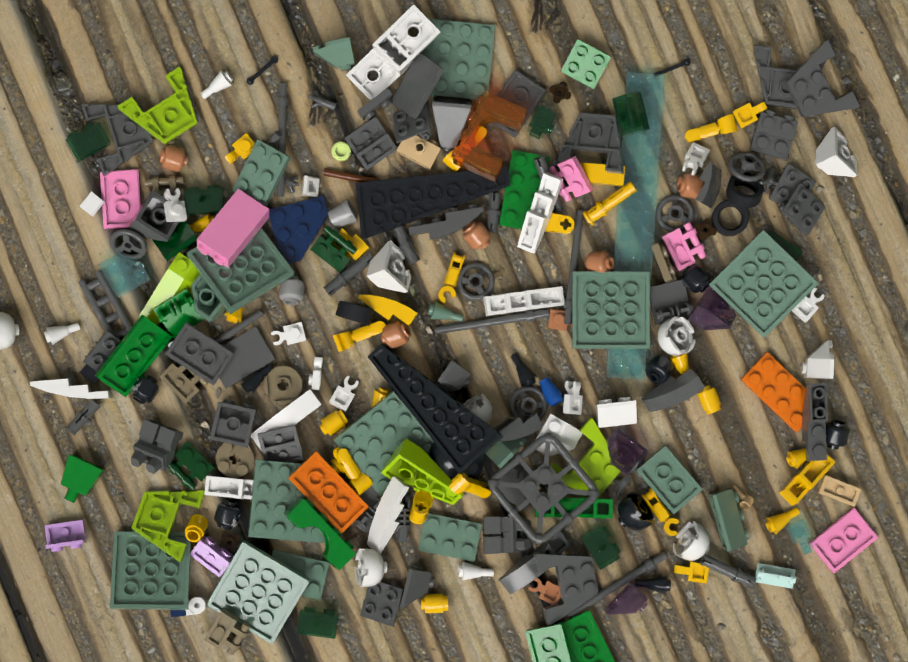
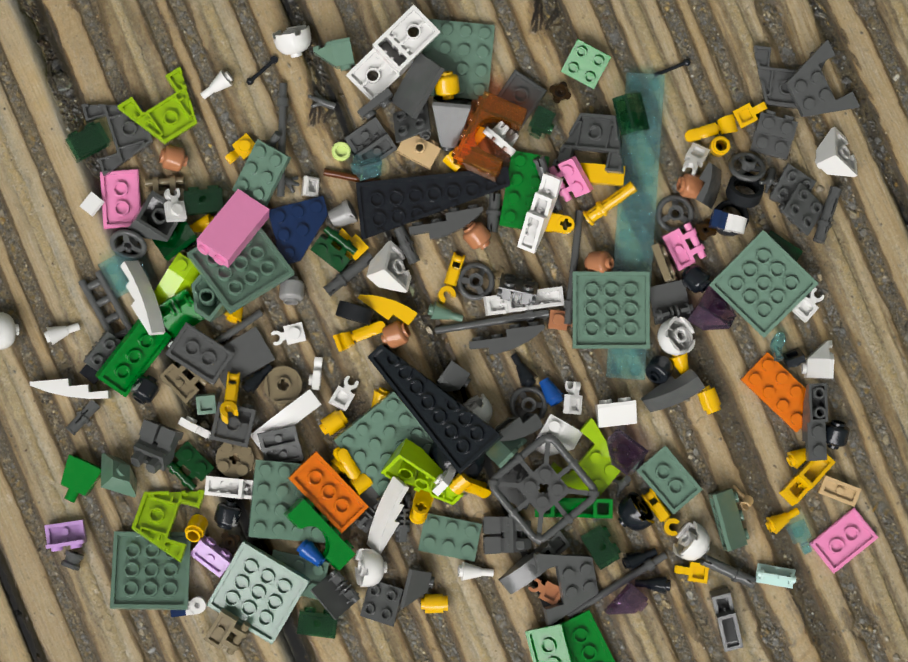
none -> dark grey wheel [61,549,84,571]
none -> sand green slope [101,453,137,498]
none -> white slope [120,260,166,335]
none -> white plate [178,415,211,439]
none -> sand green plate [195,393,216,415]
none -> yellow piece [220,371,240,424]
none -> white cylinder [272,25,311,58]
none -> blue cone [297,539,325,567]
none -> dark grey hinge [310,569,360,620]
none -> clear light blue bracket [351,155,382,181]
none -> white plate [432,464,457,496]
none -> yellow head [435,71,460,100]
none -> dark grey slope [469,321,545,355]
none -> white plate [483,121,519,157]
none -> dark grey hinge [497,274,539,305]
none -> black cone [622,548,657,571]
none -> yellow brick [709,136,730,157]
none -> leg [709,209,747,234]
none -> dark grey slope [709,587,743,652]
none -> clear light blue arm [770,332,786,362]
none -> black plate [781,347,806,368]
none -> dark grey pin [813,186,842,244]

